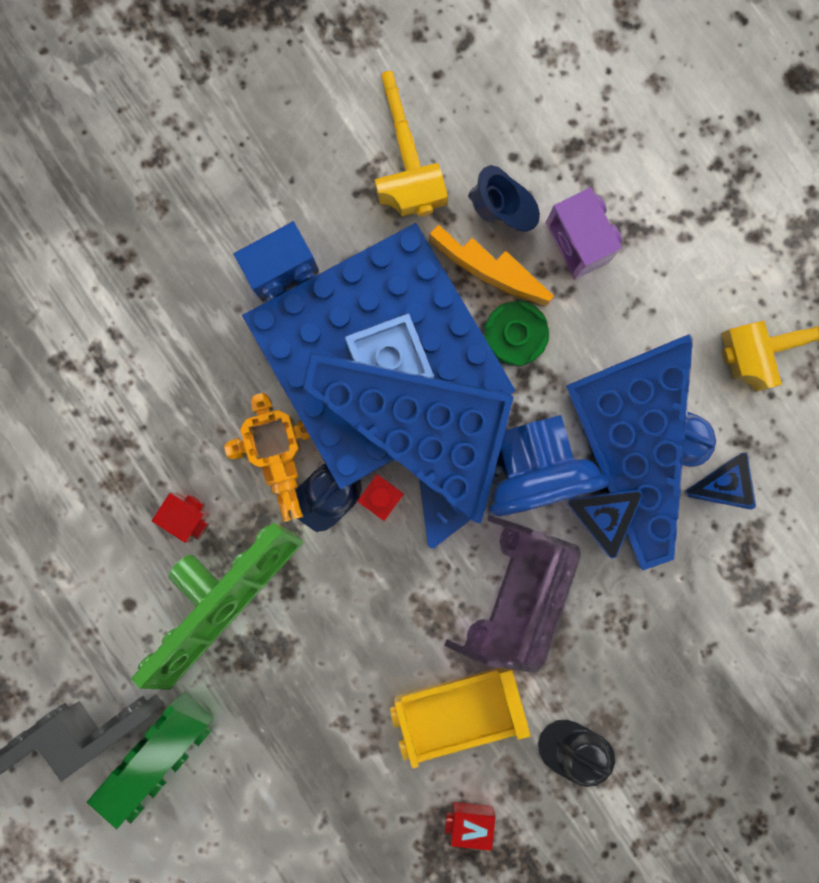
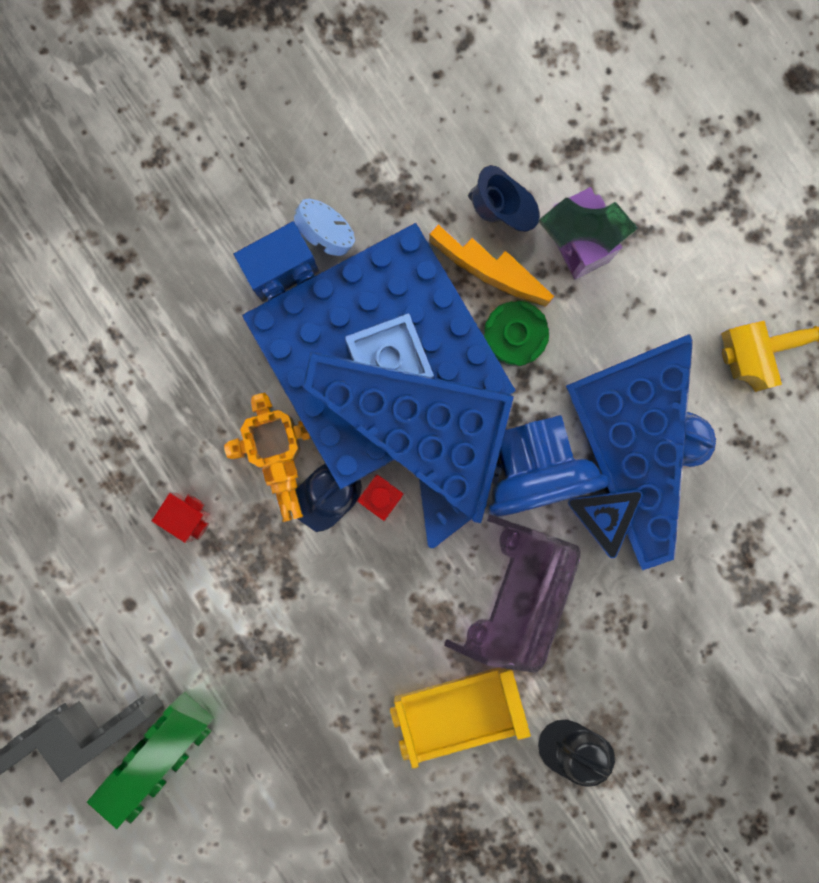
bright green plate [131,522,304,690] -> none
yellow piece [374,71,448,217] -> none
red brick [444,802,496,851] -> none
black piece [686,453,756,510] -> none
none -> light blue tile [294,198,355,256]
none -> clear green tile [538,197,638,253]

